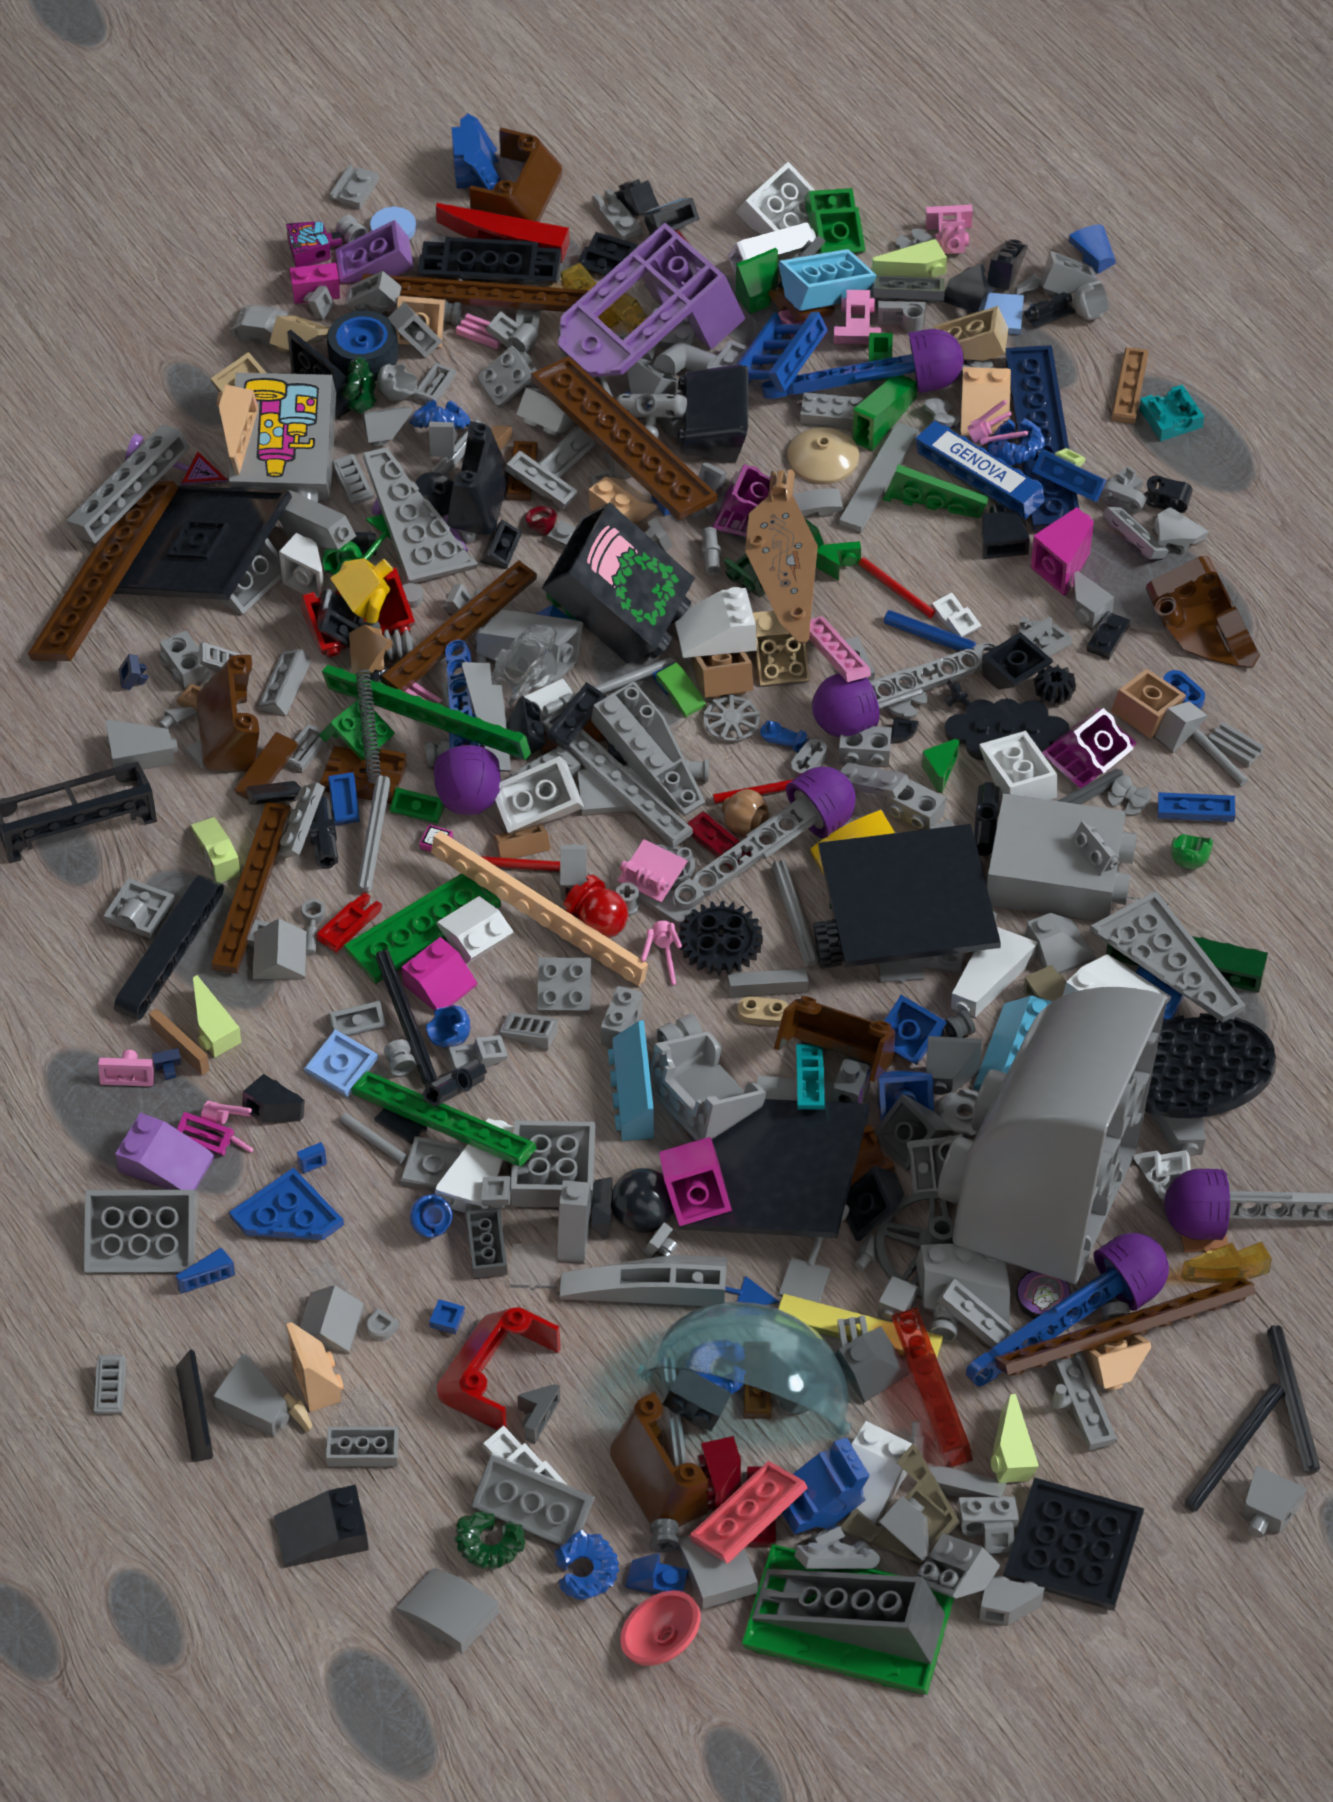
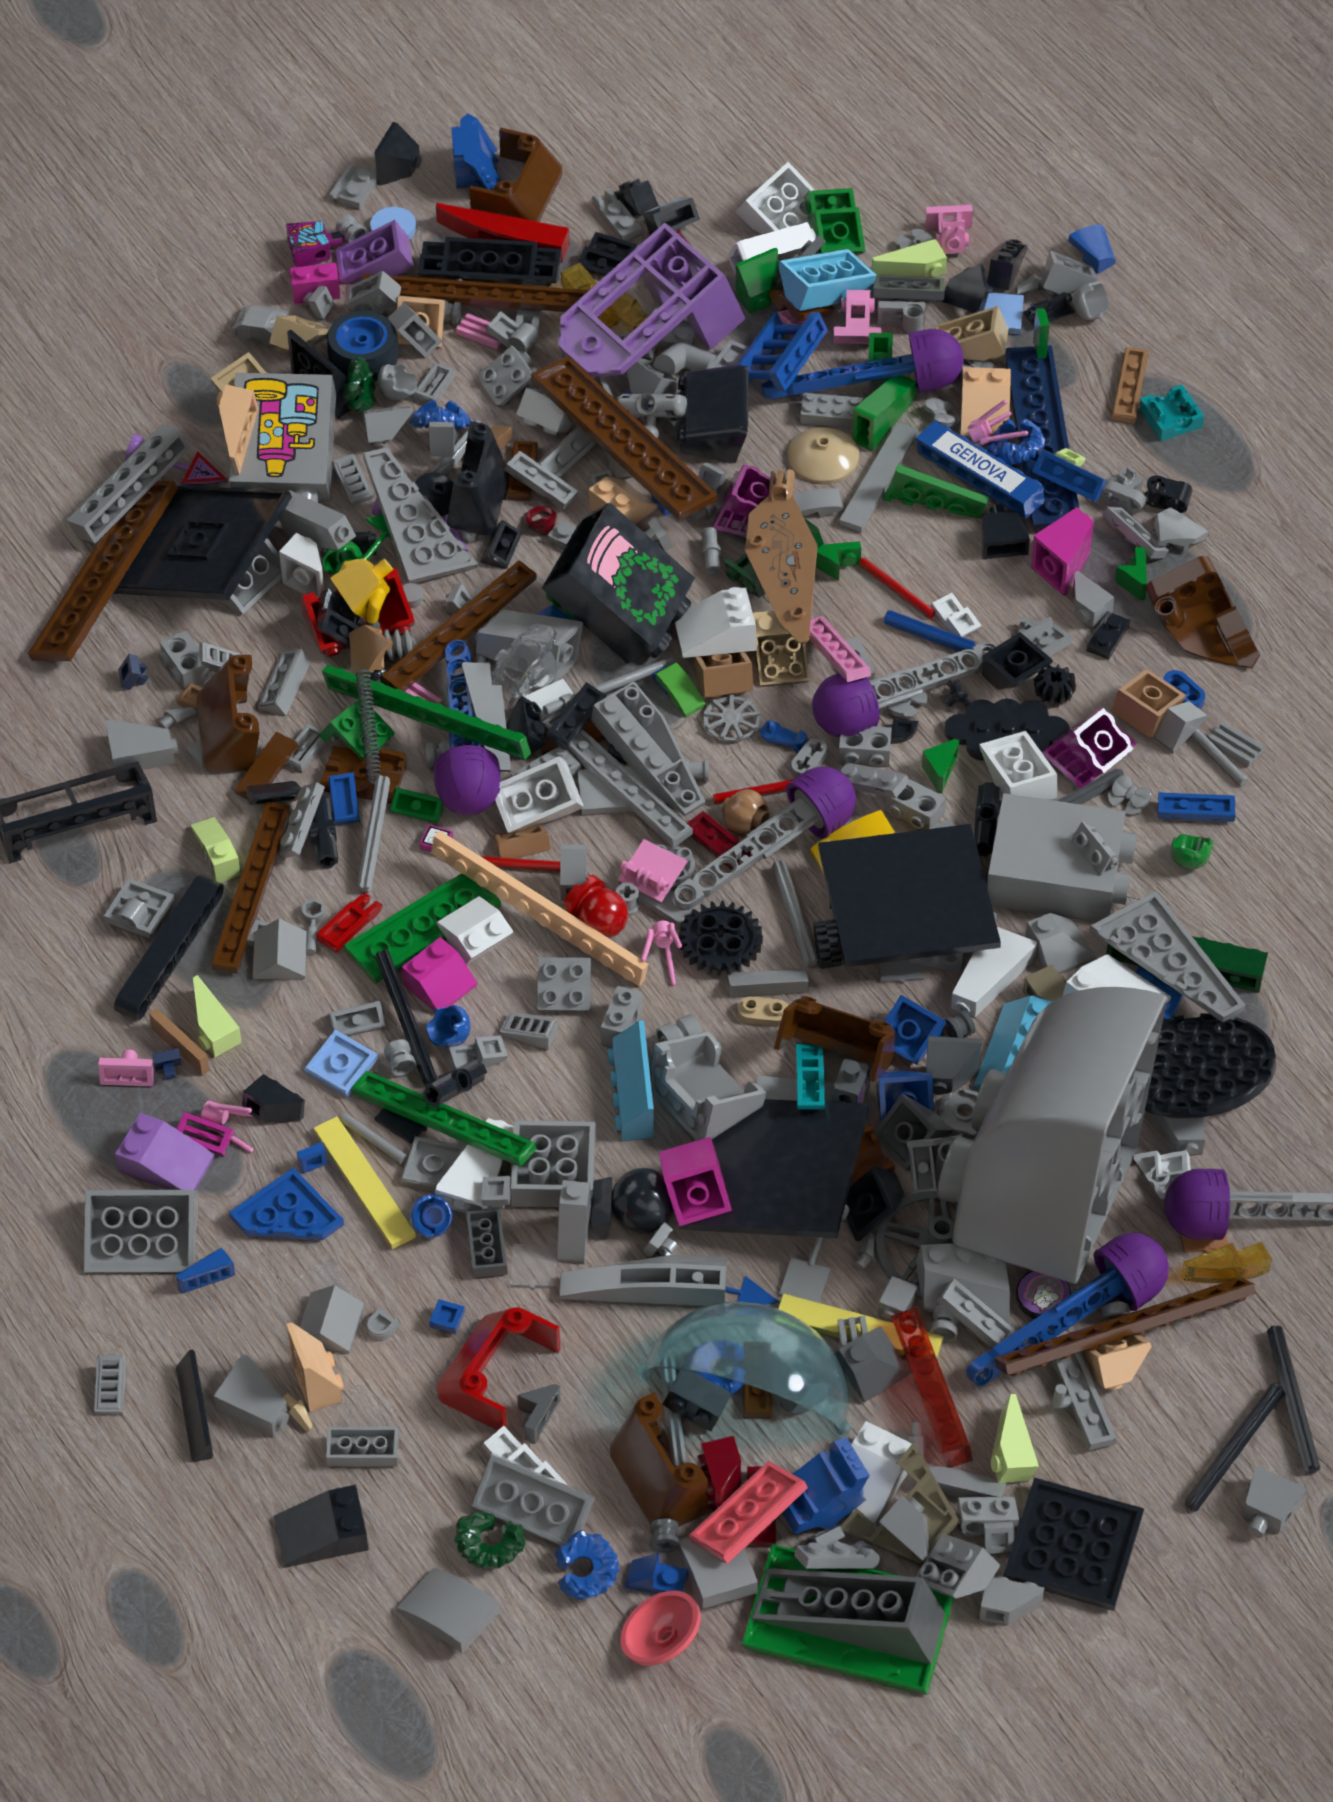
none -> light yellow tile [314,1116,416,1249]
none -> black slope [375,122,422,186]
none -> green tile [1033,308,1050,359]
none -> green slope [1115,547,1147,600]

